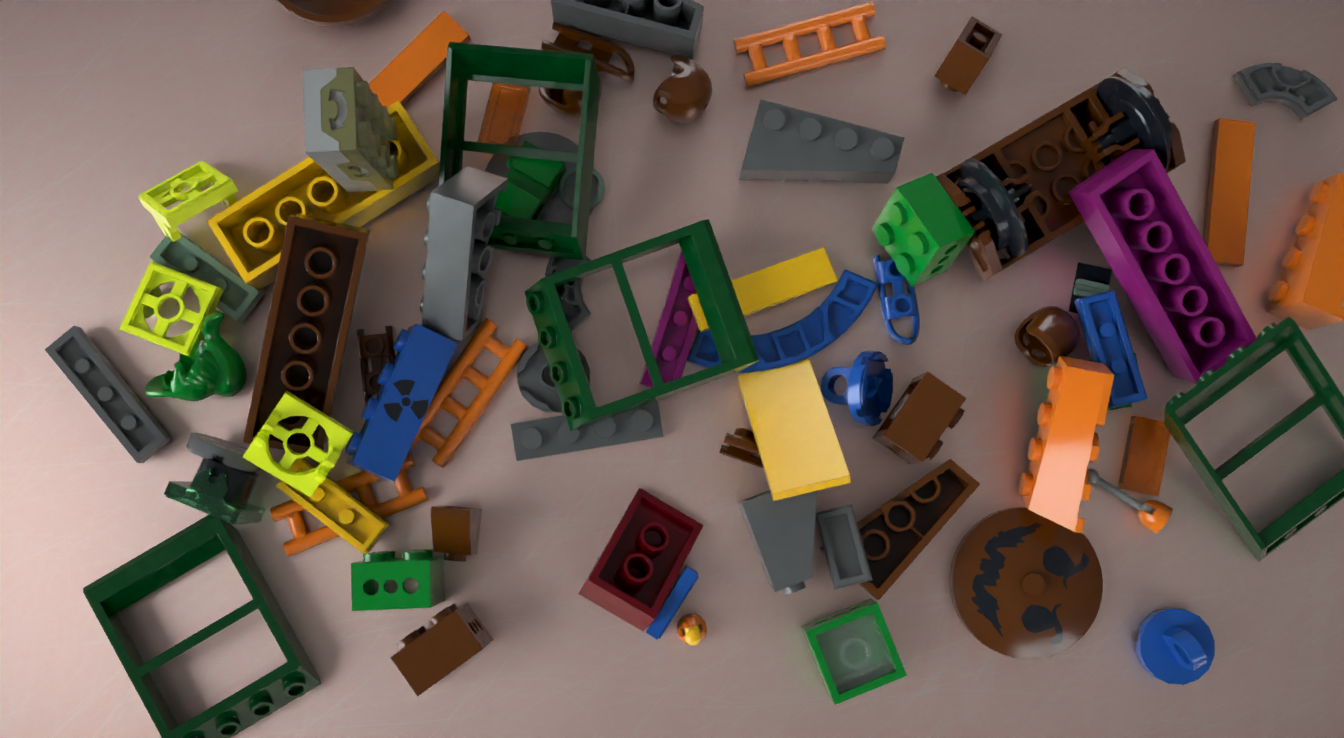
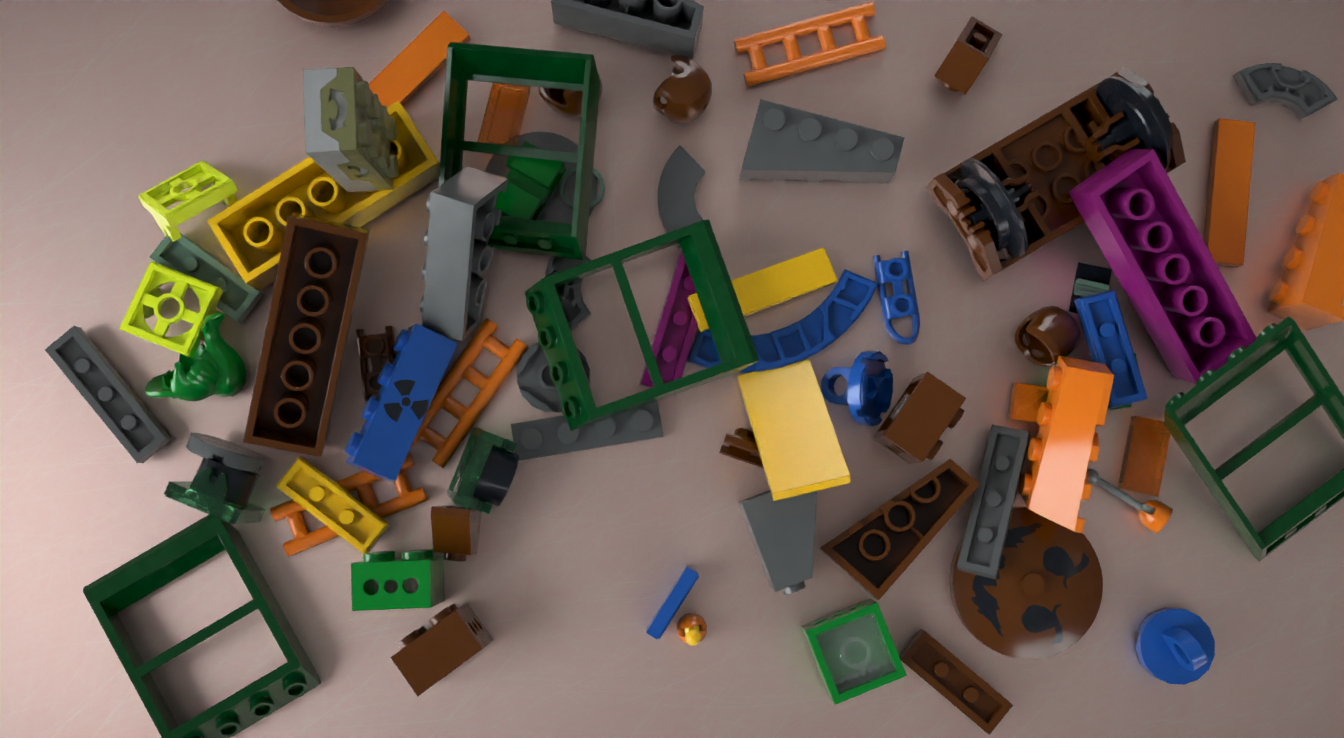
neon yellow piece [242,390,354,497] -> none
reddish brown piece [541,22,635,83] -> none
dark red slope [578,488,704,632] -> none
dark grey tile [816,504,873,590] -> none
green piece [872,173,975,287] -> none
none -> piece [447,426,519,514]
none -> dark grey tile [658,145,705,249]
none -> reddish brown plate [899,629,1013,735]
none -> dark grey plate [957,424,1030,579]
none -> orange tile [1008,382,1050,424]

